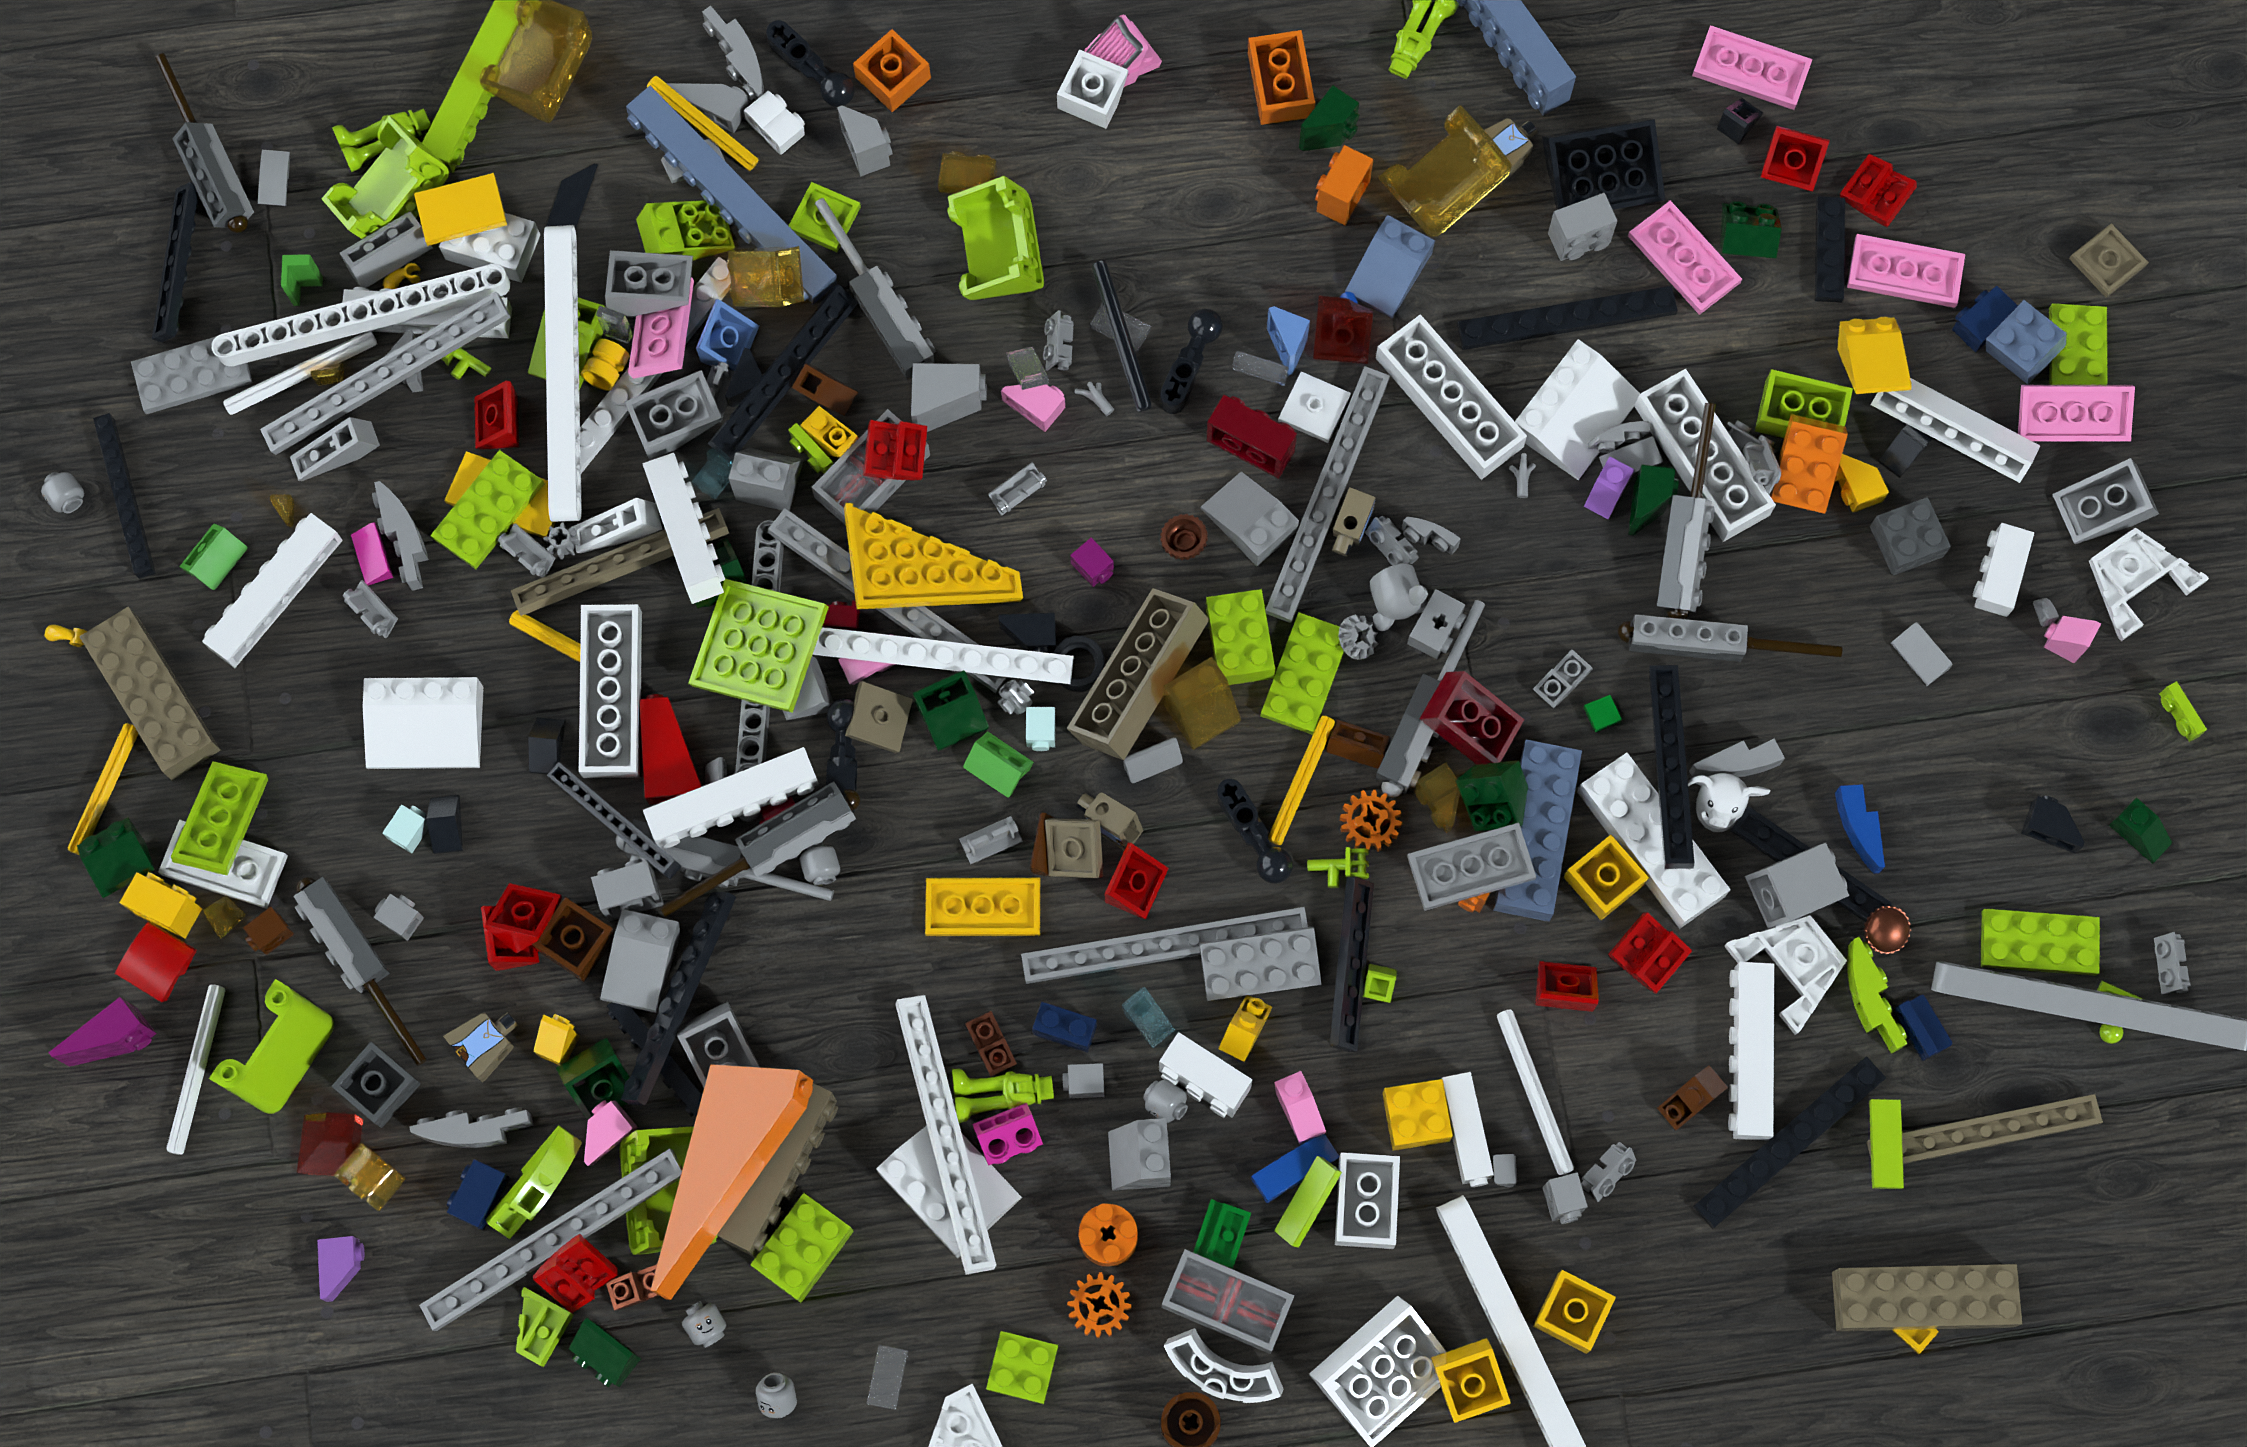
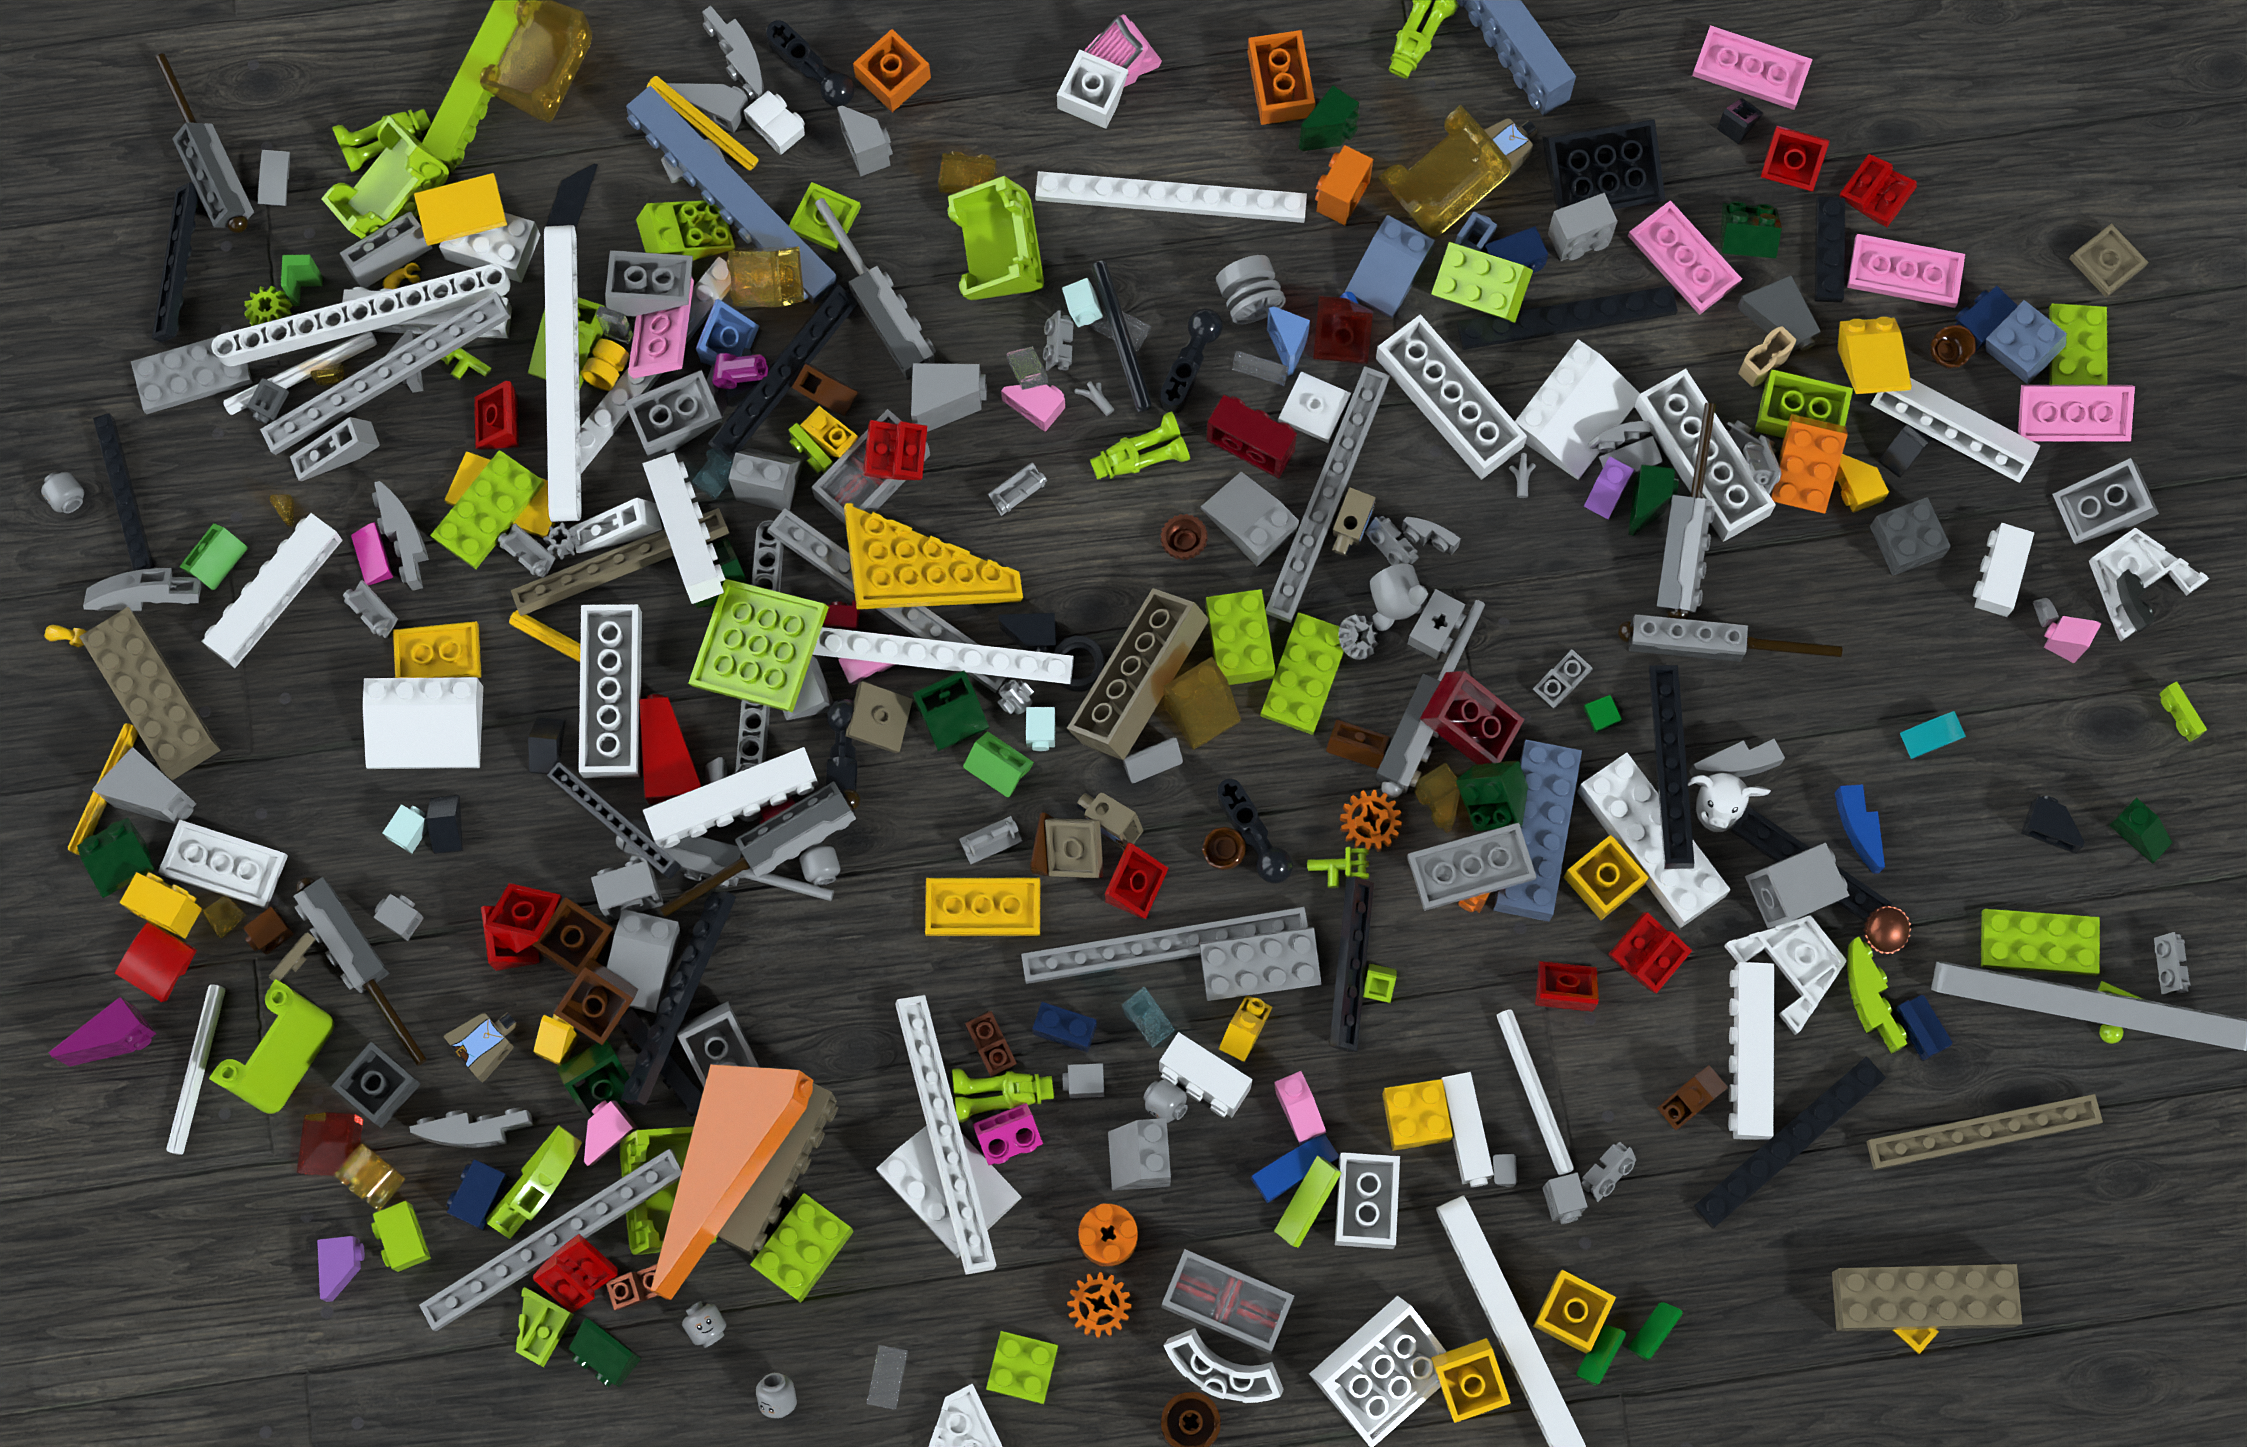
lime plate [171,761,268,876] -> none
magenta brick [1070,537,1114,587] -> none
green plate [1193,1199,1251,1269] -> none
yellow axle [1268,716,1335,845] -> none
lime tile [1869,1099,1904,1189] -> none
light grey slope [1891,622,1952,686] -> none
none -> light grey slope [83,568,201,611]
none -> light grey slope [92,747,196,825]
none -> lime gear [244,285,292,326]
none -> dark grey bracket [247,378,289,425]
none -> dark tan plate [269,932,316,982]
none -> lime brick [371,1201,431,1272]
none -> yellow tile [393,621,481,678]
none -> reddish brown brick [553,958,638,1045]
none -> magenta piece [712,353,768,389]
none -> white plate [1035,171,1307,223]
none -> light aqua brick [1062,278,1103,327]
none -> lime piece [1090,411,1190,480]
none -> reddish brown hair [1202,827,1246,870]
none -> light grey wheel [1216,255,1286,324]
none -> lime brick [1431,242,1533,322]
none -> sand blue window [1455,211,1497,252]
none -> dark blue brick [1484,226,1548,273]
none -> green slope [1576,1325,1626,1386]
none -> green slope [1628,1302,1683,1362]
none -> dark grey slope [1738,276,1821,352]
none -> tan brick [1738,326,1796,387]
none -> teal slope [1900,711,1966,759]
none -> reddish brown hair [1930,325,1976,369]
none -> pearl dark grey slope [2116,569,2156,633]

